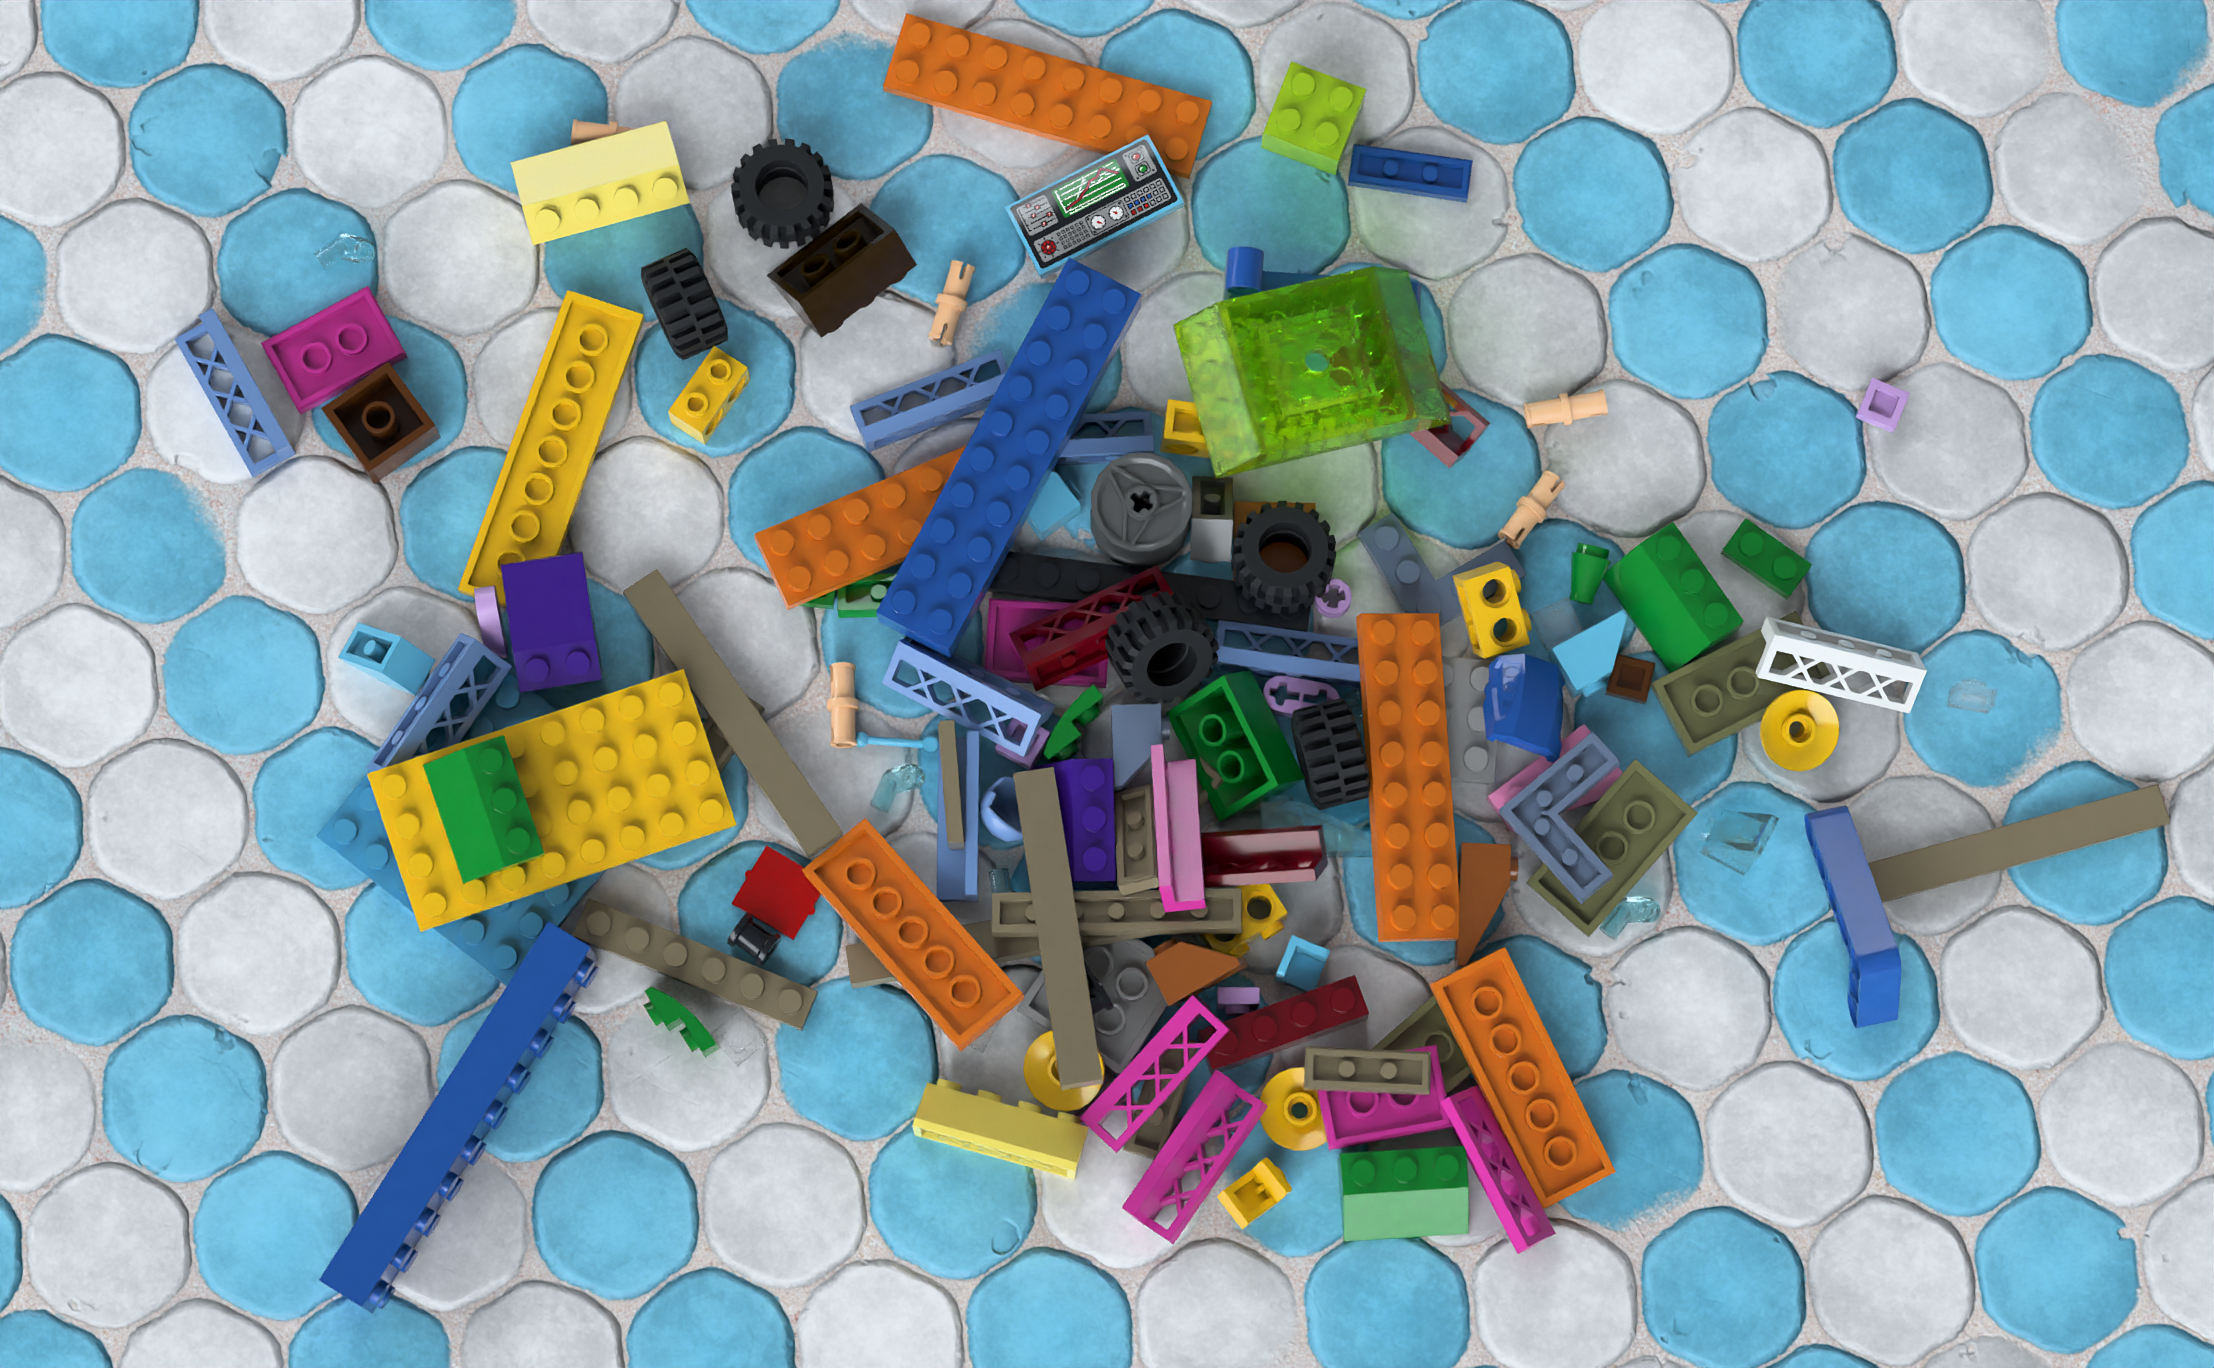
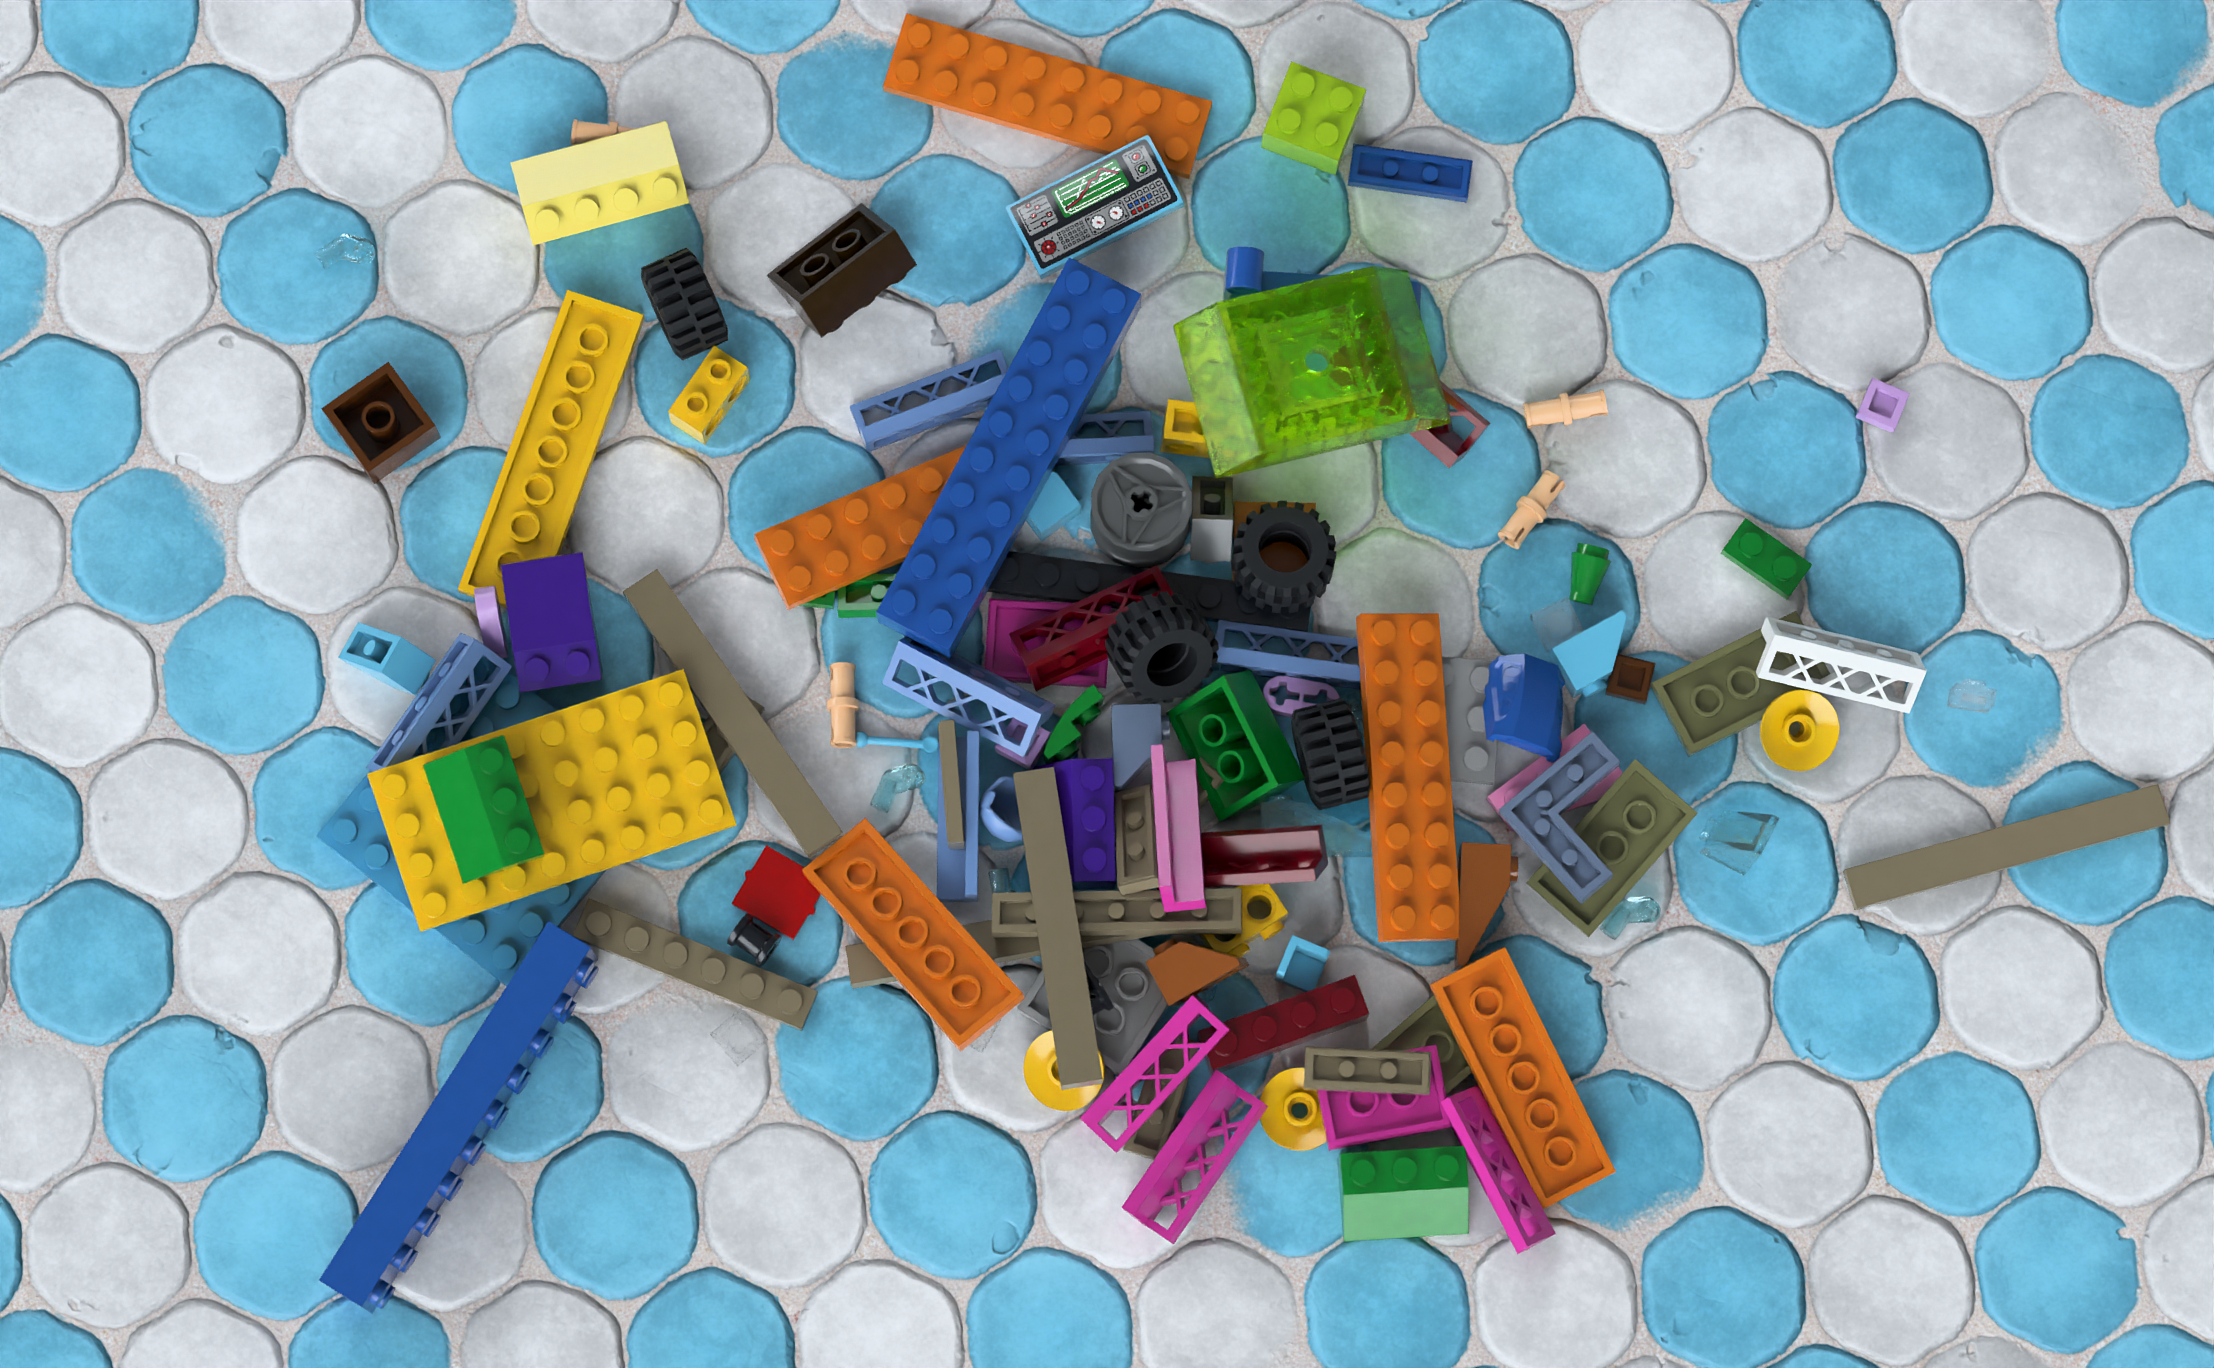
medium blue fence [175,308,296,478] -> none
dark pink tile [261,286,408,415] -> none
green slope [643,987,719,1057] -> none
black tyre [731,138,834,249] -> none
light yellow slope [912,1079,1088,1180] -> none
light nougat pin [928,260,976,345] -> none
lavender plate [1216,987,1260,1017] -> none
yellow bracket [1217,1157,1292,1230] -> none
lavender bush [1314,578,1352,618] -> none
sand blue plate [1358,513,1526,627] -> none
yellow brick [1453,561,1532,659] -> none
green slope [1603,522,1744,674] -> none
beam [1804,805,1901,1028] -> none

